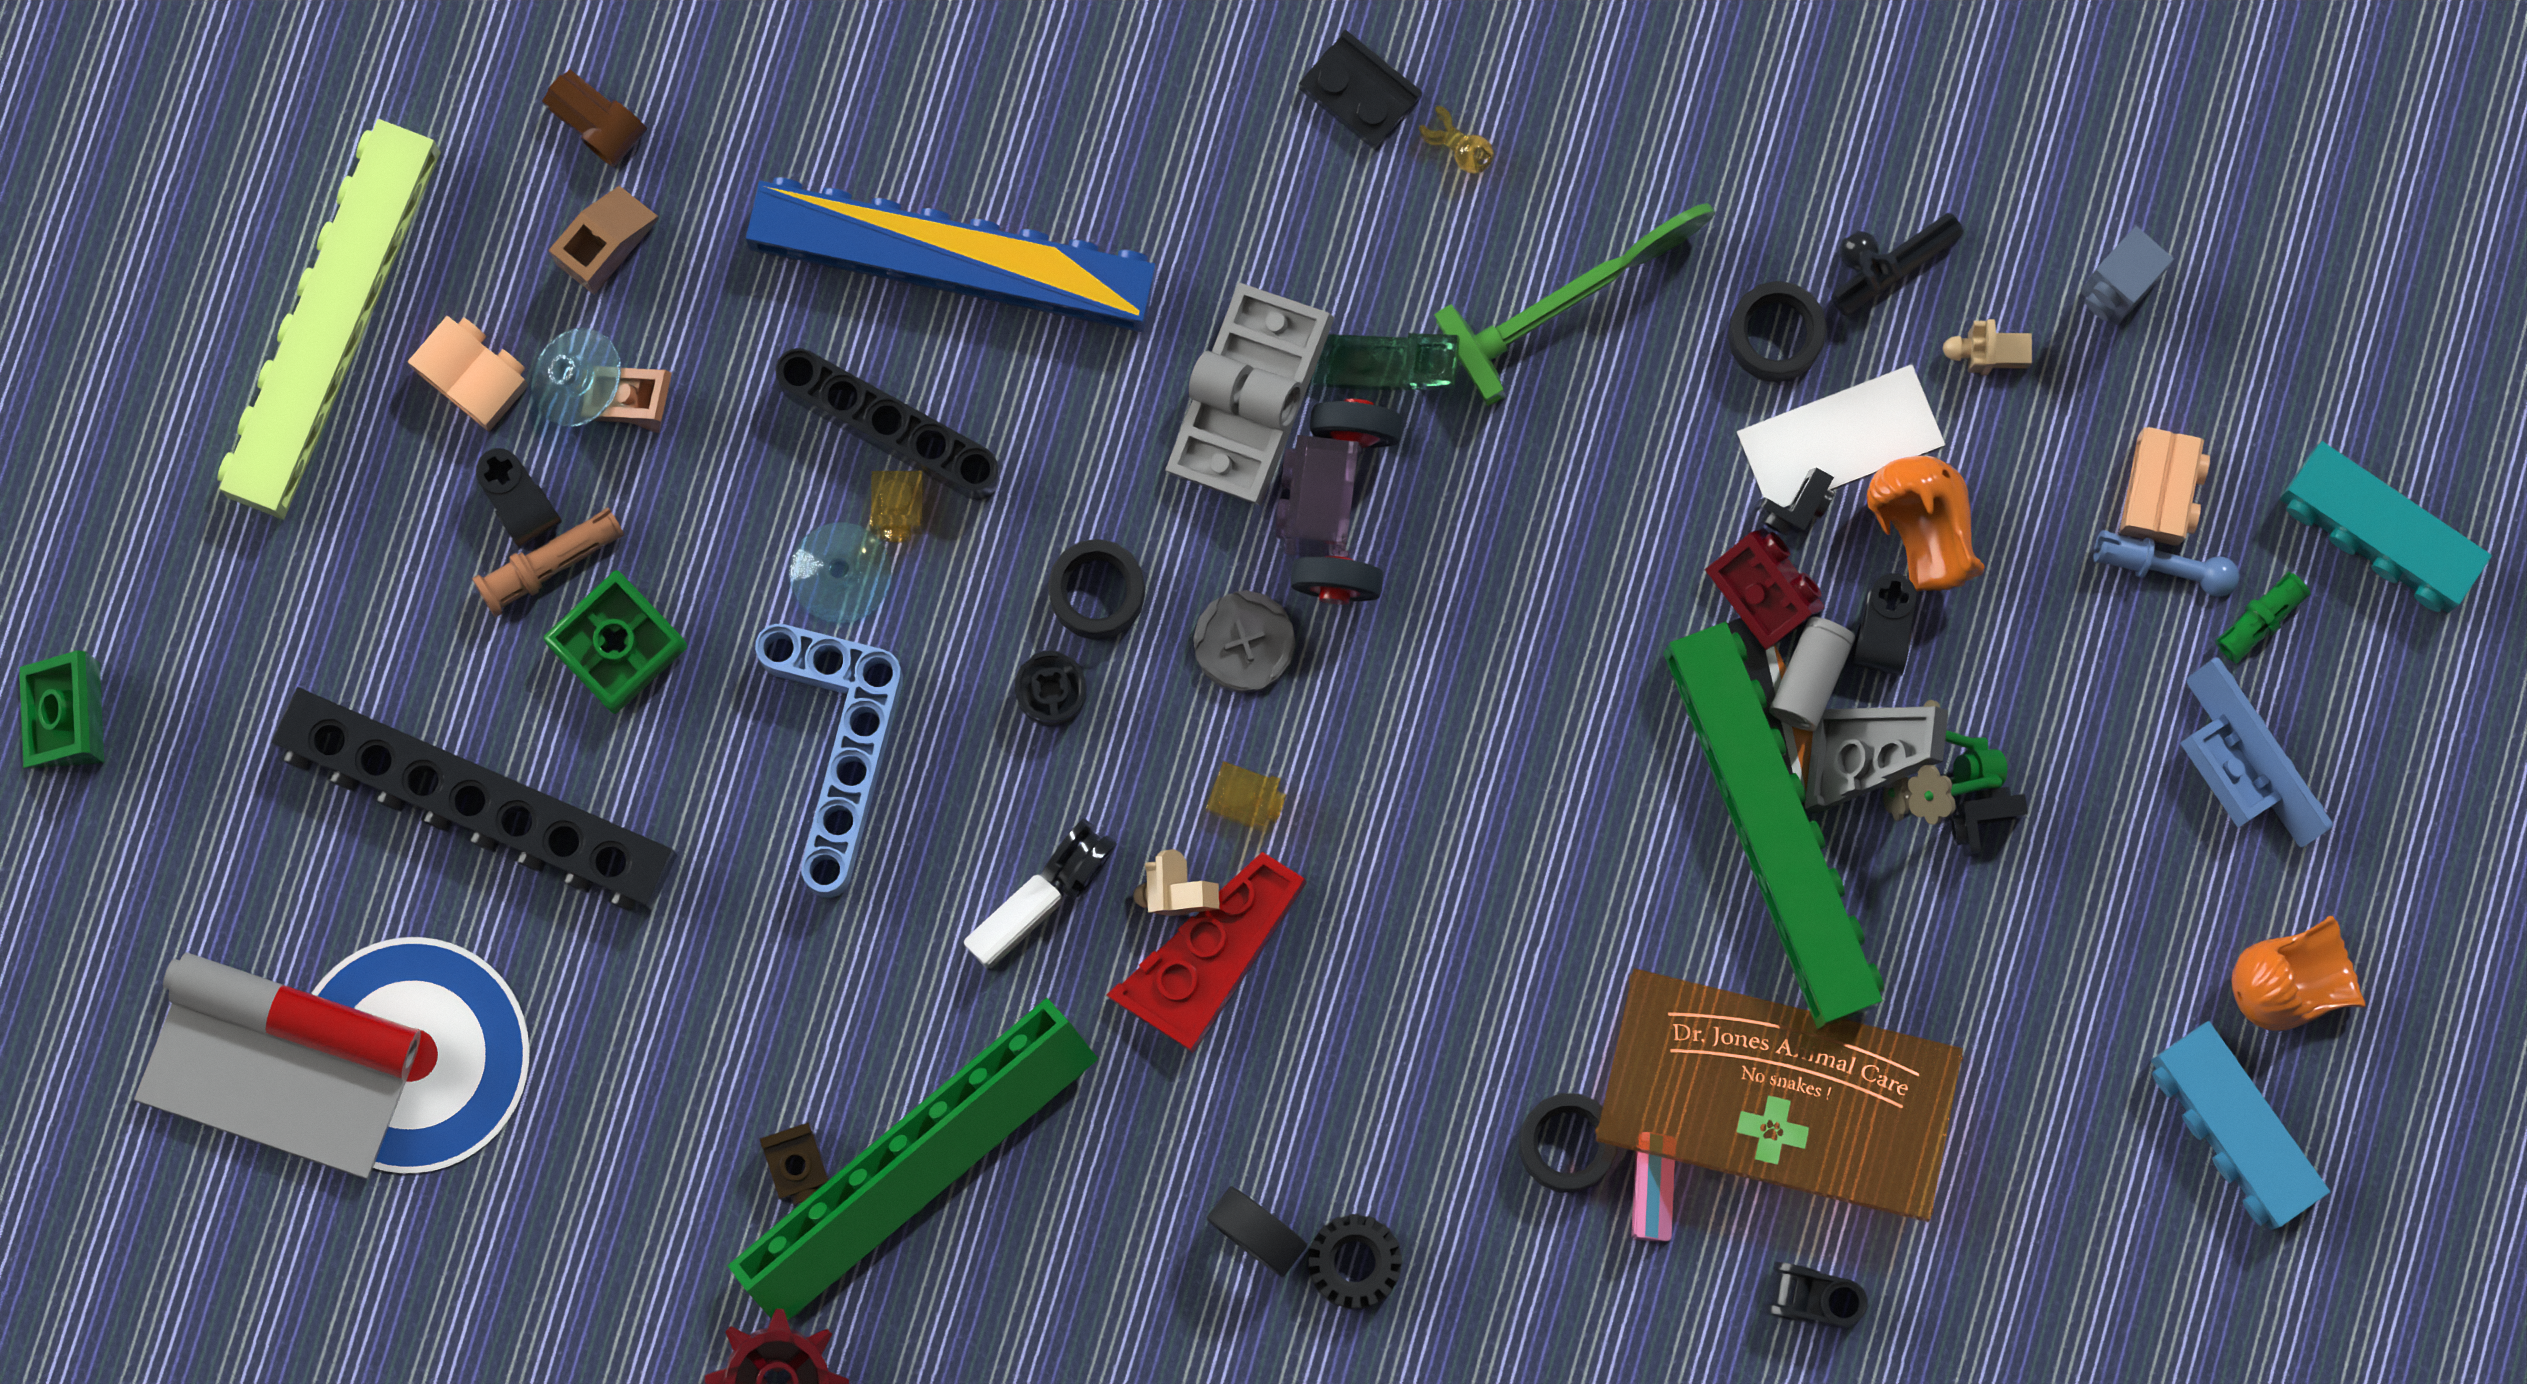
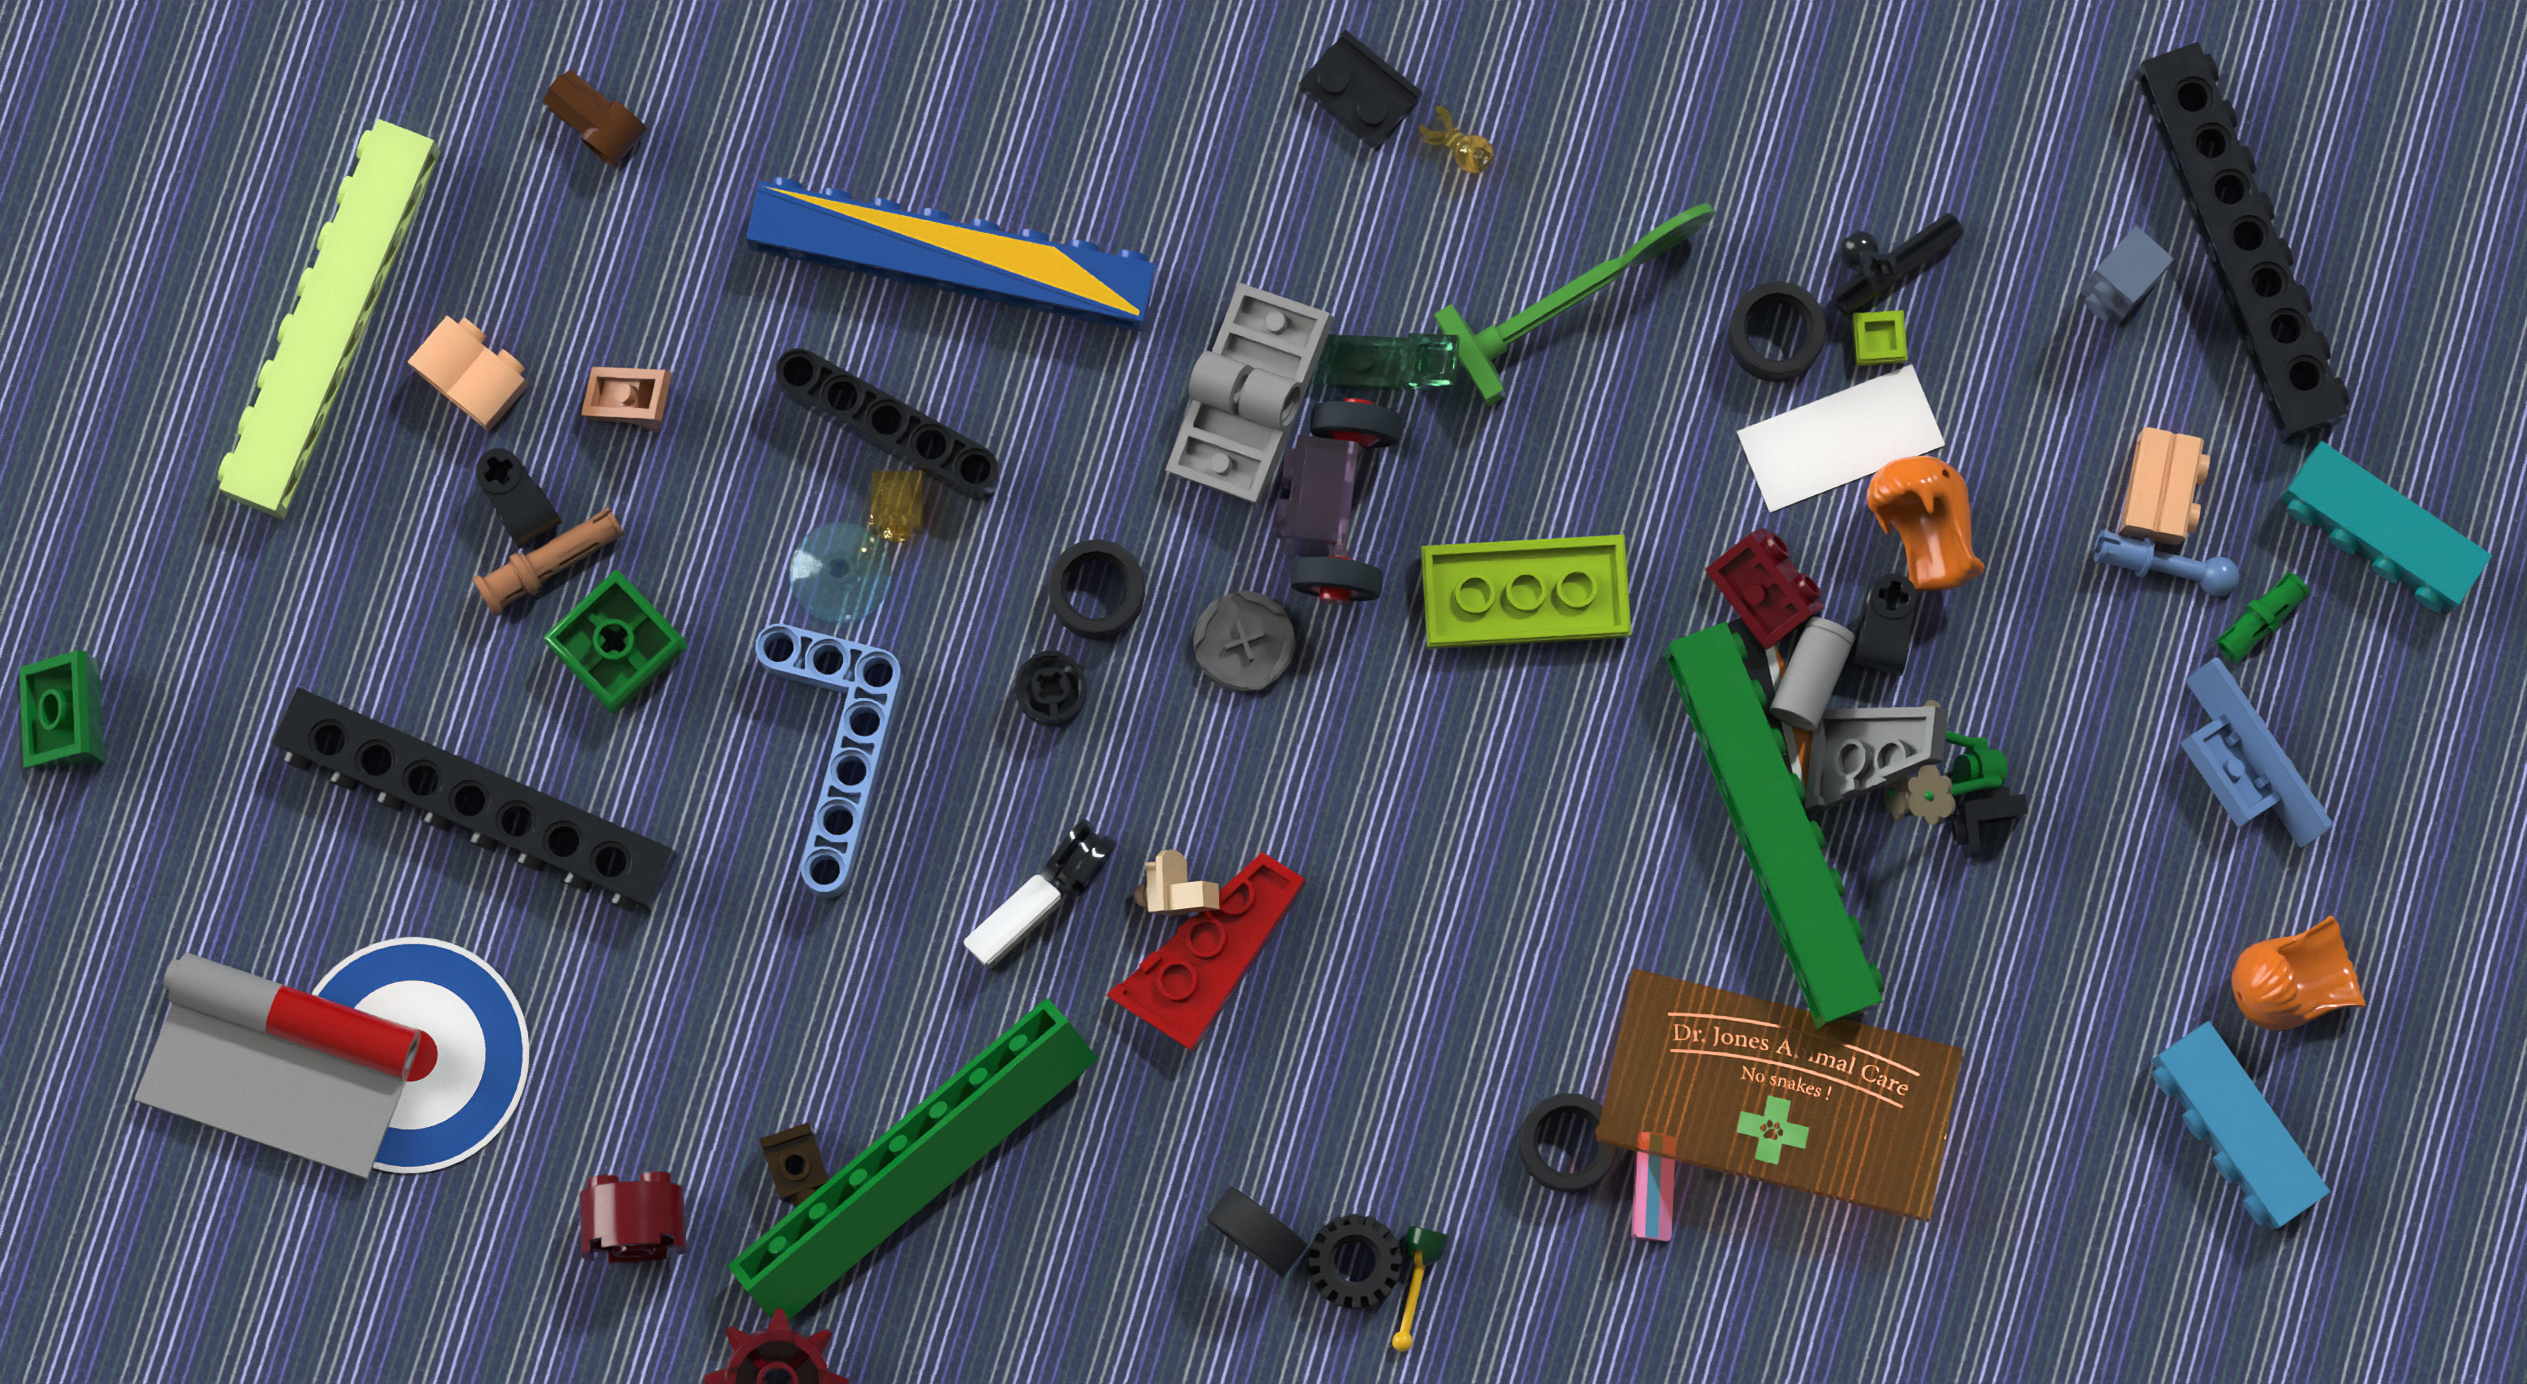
clear light blue dish [531,328,621,427] -> none
medium nougat slope [548,186,659,295] -> none
clear yellow bracket [1205,761,1287,832] -> none
black bracket [1754,467,1835,536] -> none
black piece [1764,1261,1868,1328] -> none
tan piece [1943,319,2032,375] -> none
none -> dark red brick [579,1171,687,1263]
none -> hinge [1392,1225,1449,1352]
none -> lime plate [1421,535,1631,649]
none -> lime tile [1851,310,1908,366]
none -> black brick [2134,41,2350,443]

